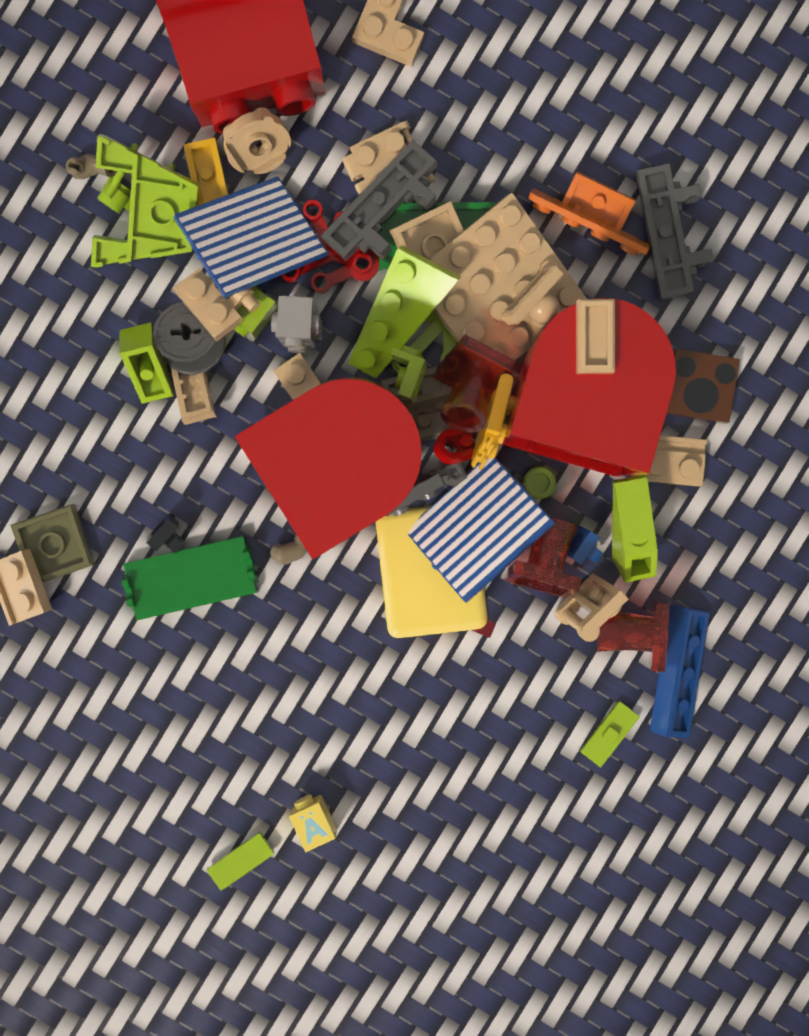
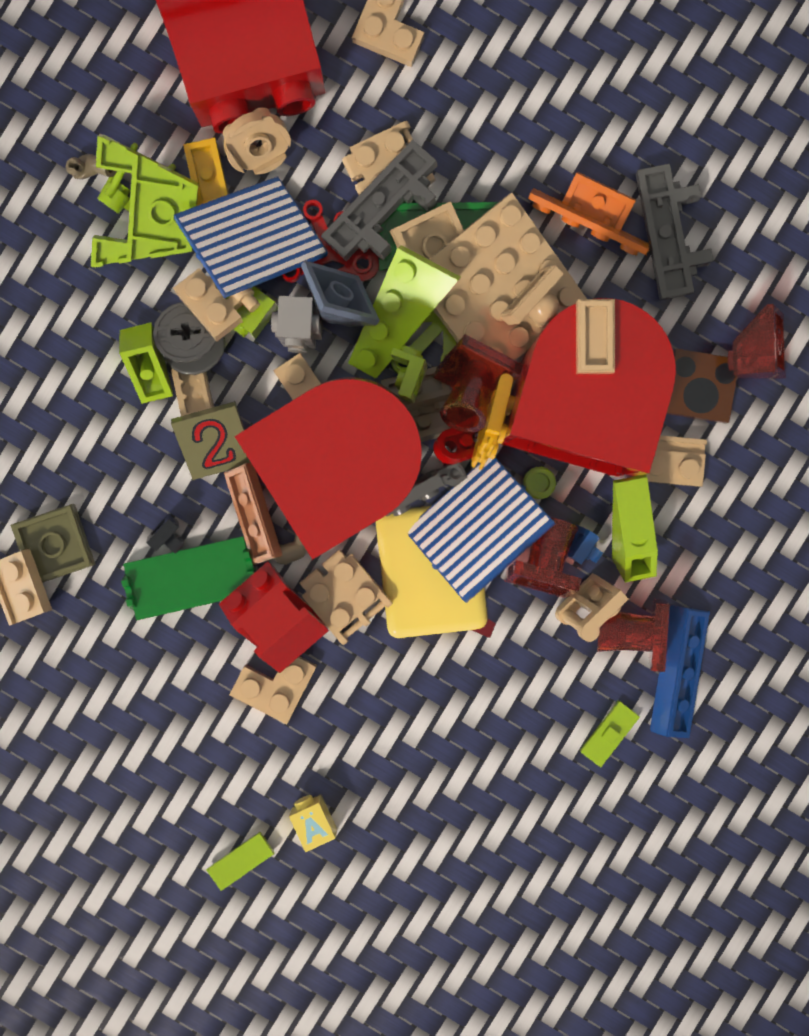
none -> olive tile [171,401,251,480]
none -> red piece [219,561,329,673]
none -> nougat tile [224,463,283,565]
none -> tan plate [229,656,317,725]
none -> tan plate [300,550,393,645]
none -> sand blue slope [301,260,380,327]
none -> clear red slope [728,304,785,379]

